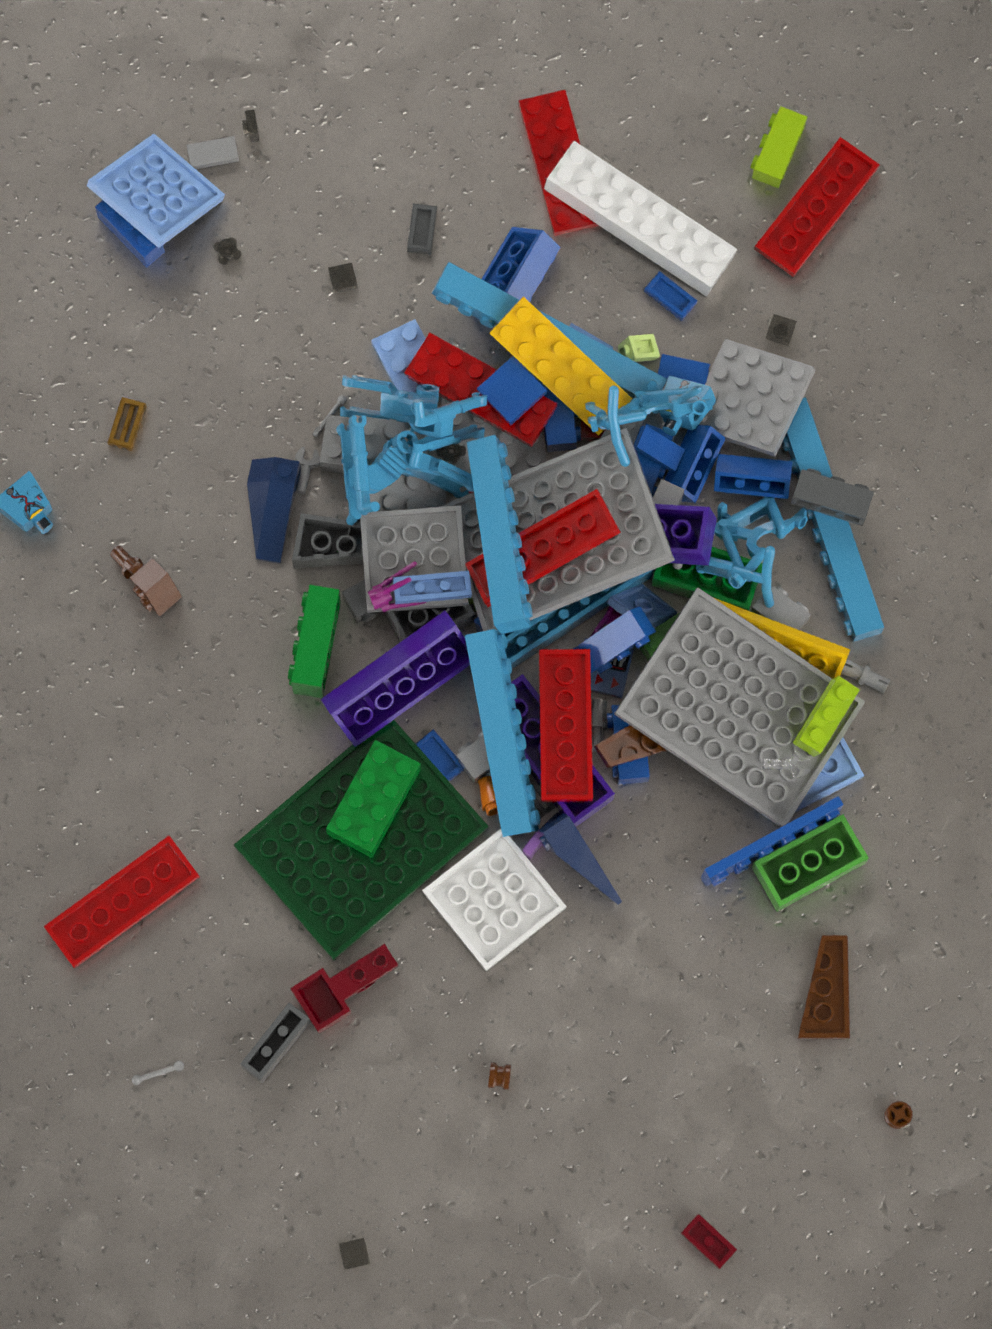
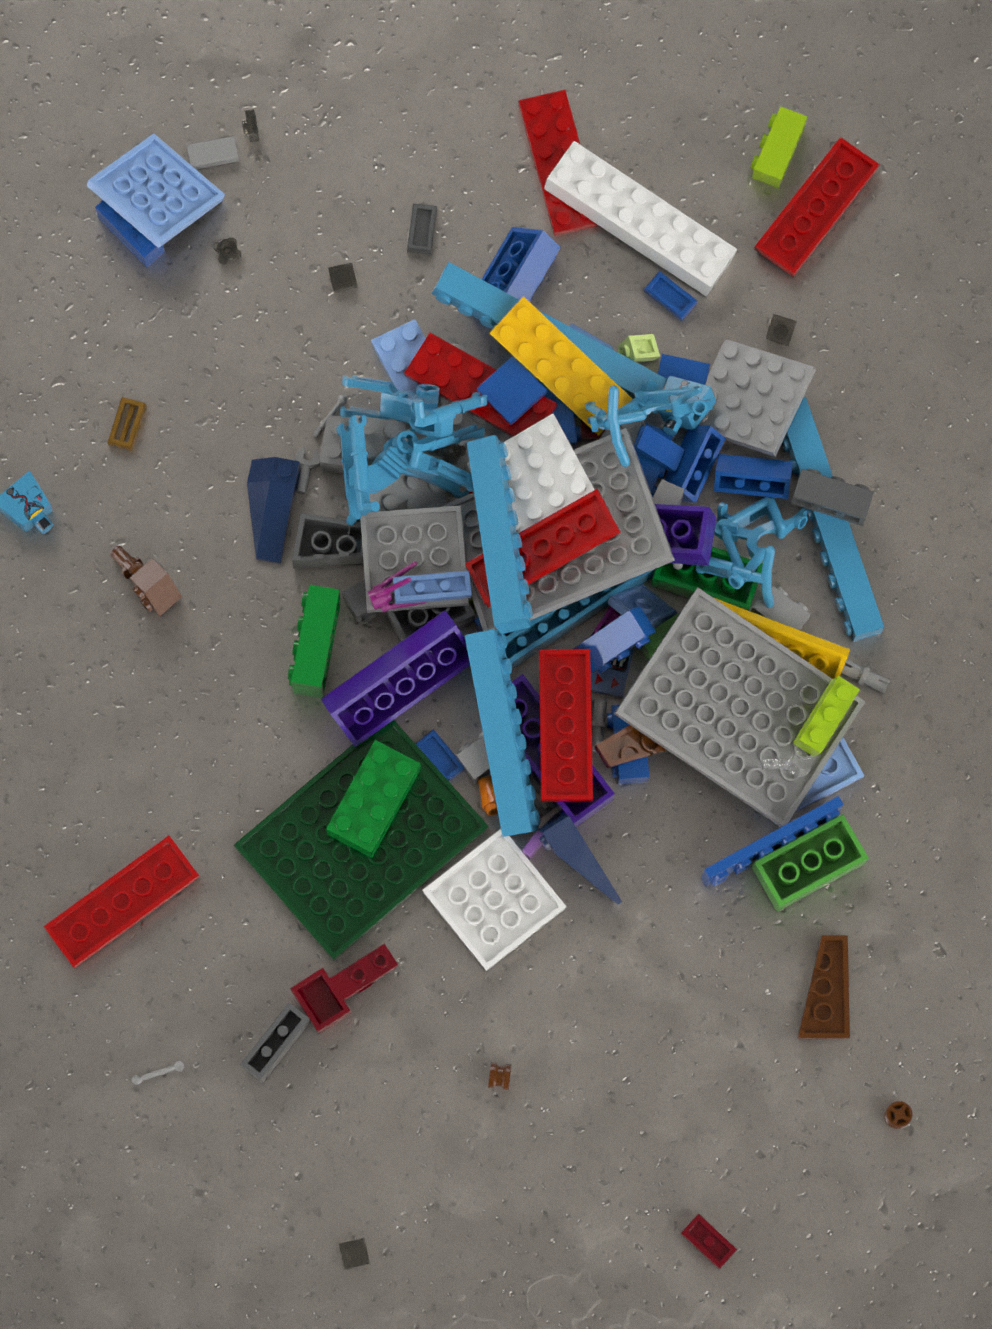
none -> white plate [467,414,595,533]

